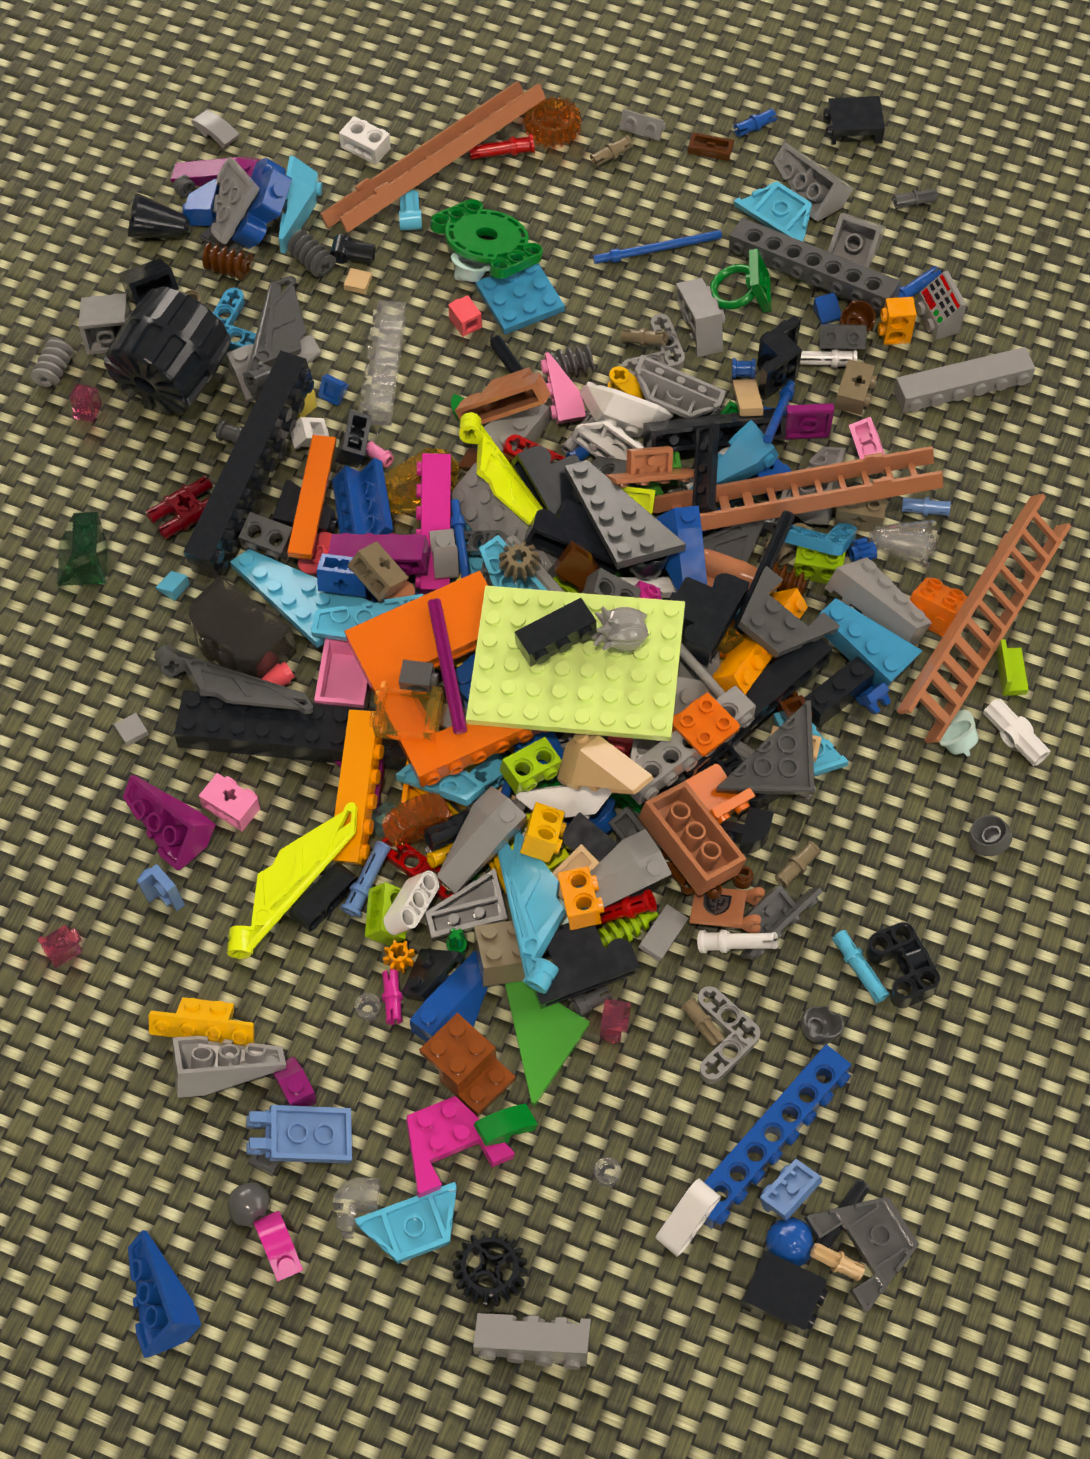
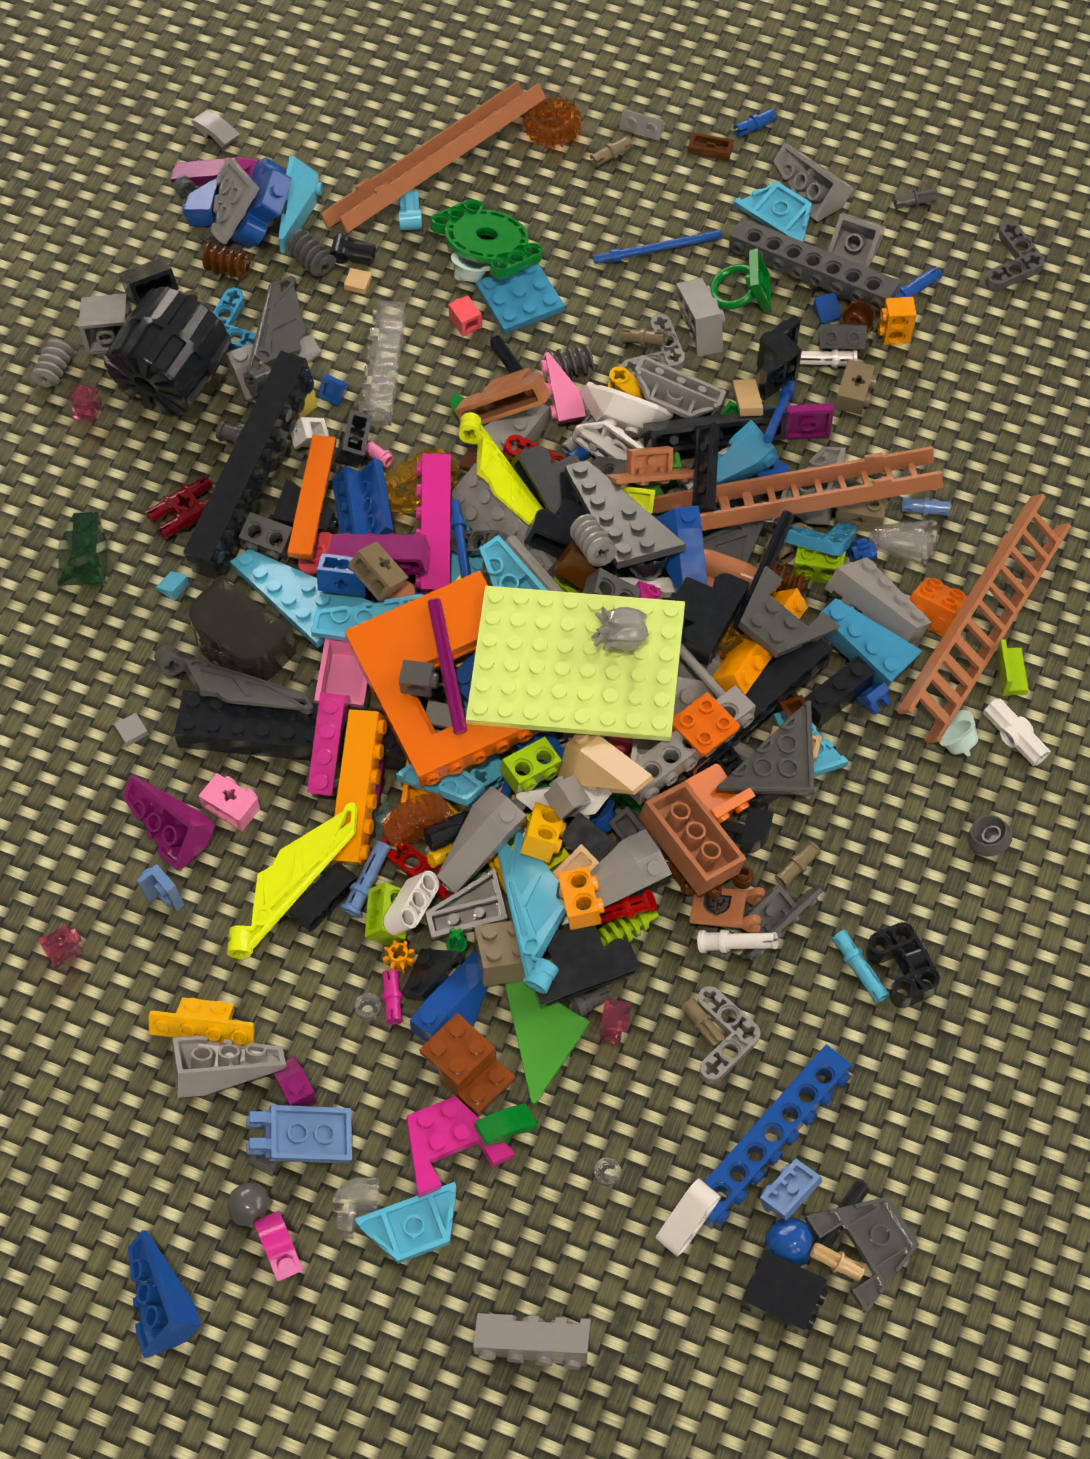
black cone [128,194,190,238] -> none
coral cone [261,661,296,686] -> none
white brick [339,116,391,165] -> none
clear yellow panel [369,681,445,744] -> none
light grey slope [429,529,459,580] -> none
black gear [452,1230,528,1307] -> none
red pin [469,134,535,160] -> none
dark tan gear [499,540,540,583] -> none
black brick [514,598,597,667] -> none
light grey slope [638,904,689,961] -> none
blue bush [731,358,756,379] -> none
dark grey hair [800,1006,844,1045] -> none
black panel [823,96,885,145] -> none
bright pink brick [849,417,885,476] -> none
light grey brick [893,347,1035,413] -> none
light grey slope [916,271,967,340] -> none
none -> dark pink arch [307,692,350,796]
none -> light grey brick [543,775,590,820]
none -> light grey piece [570,514,617,567]
none -> dark grey beam [985,221,1044,291]

